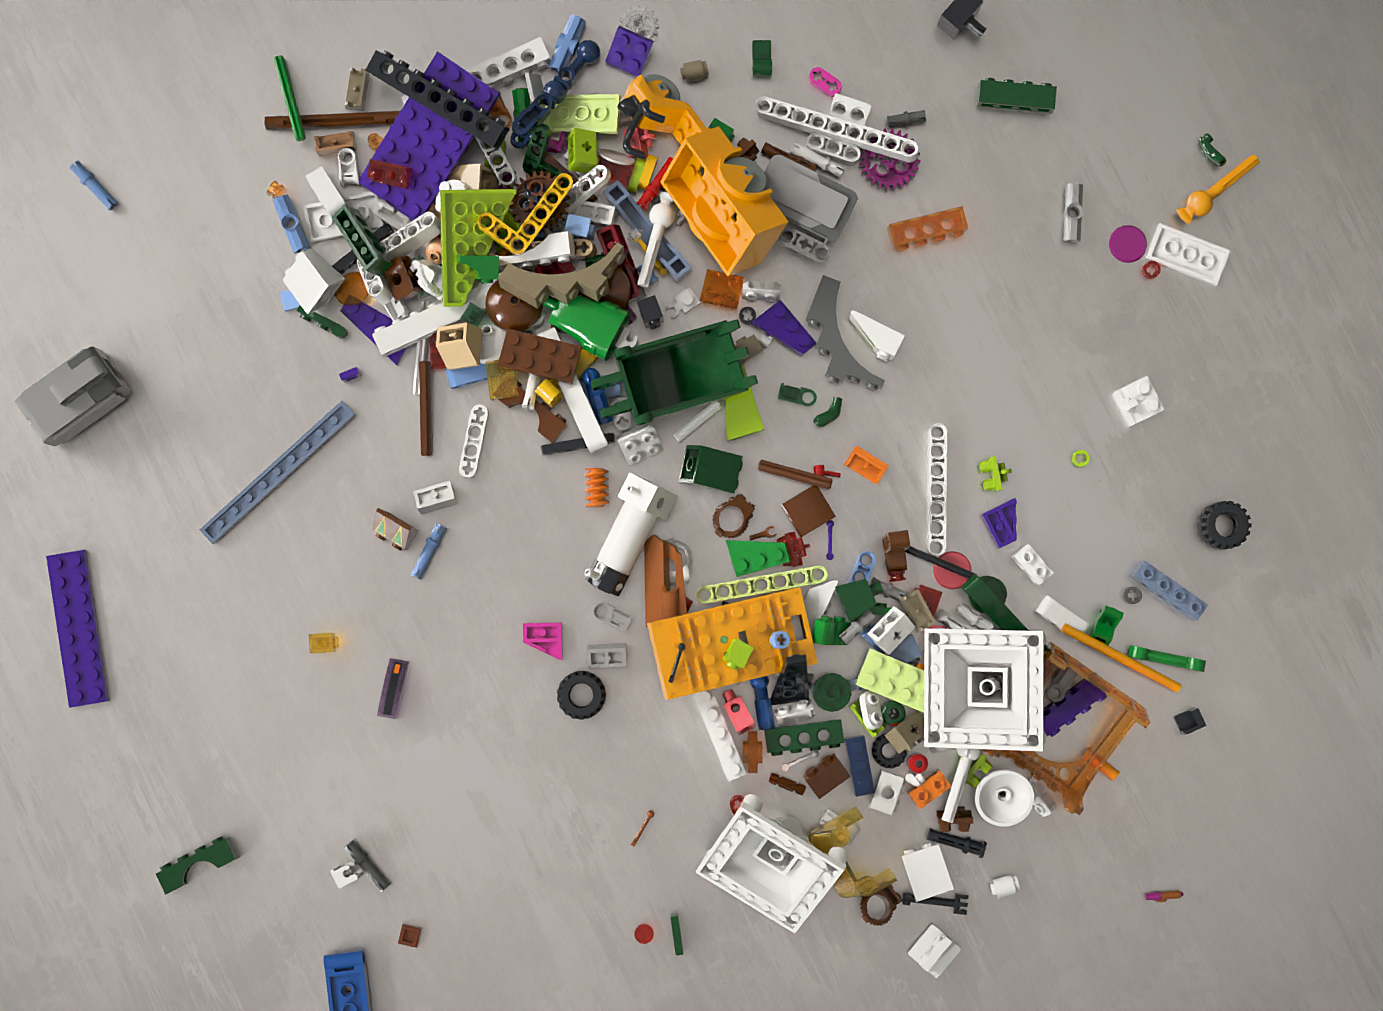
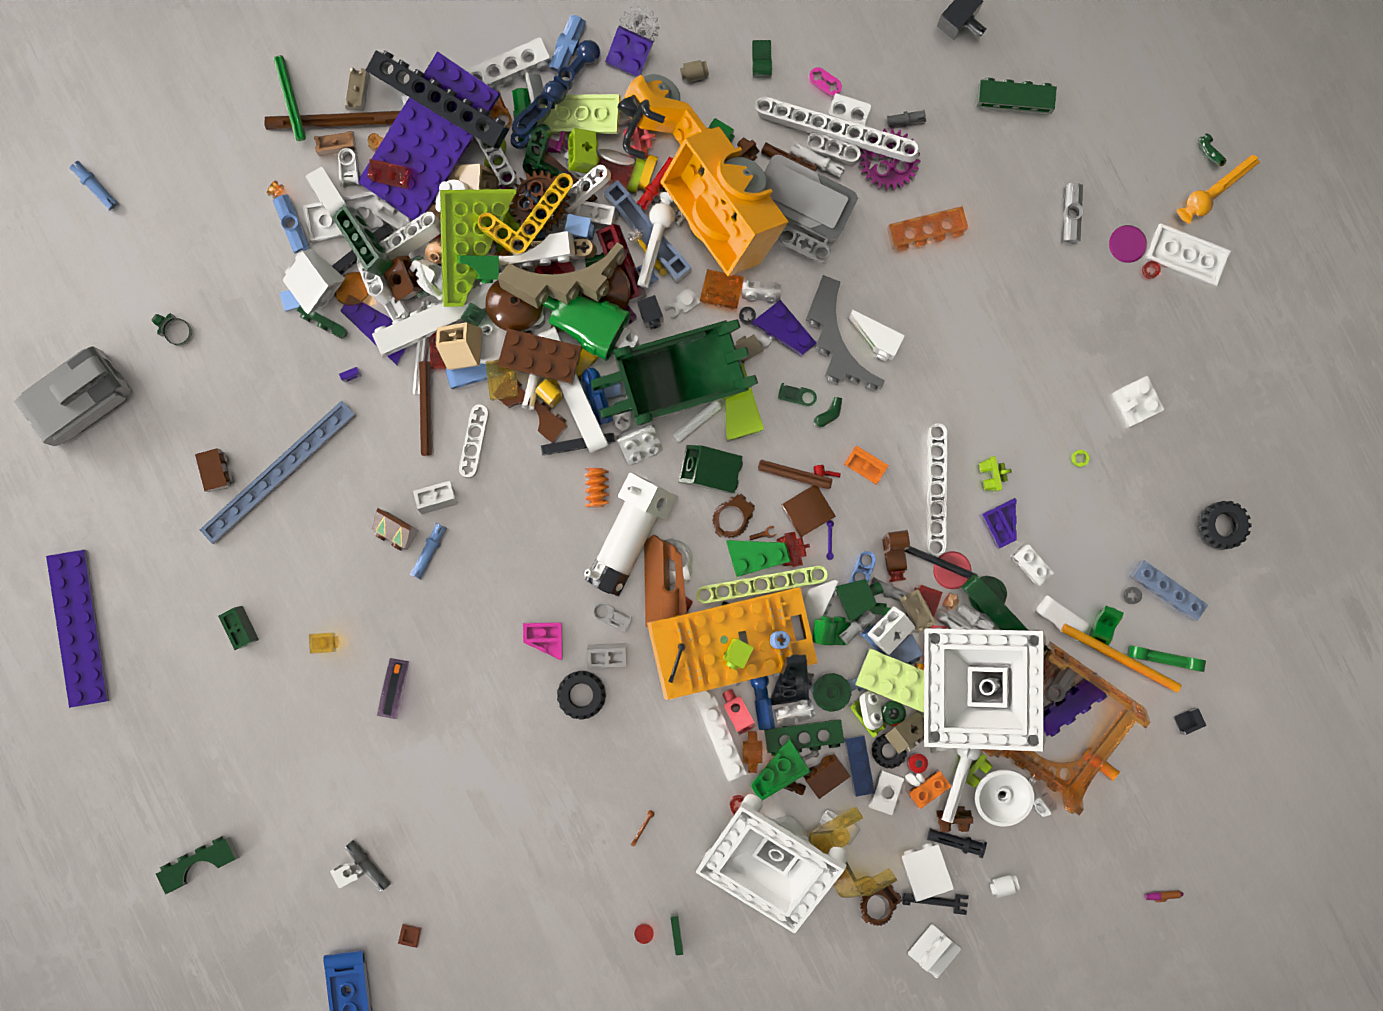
none -> dark green piece [152,313,192,346]
none -> reddish brown brick [195,448,232,492]
none -> dark green hinge [218,606,259,650]
none -> green wing [750,738,810,801]
none -> light nougat plate [943,592,960,611]

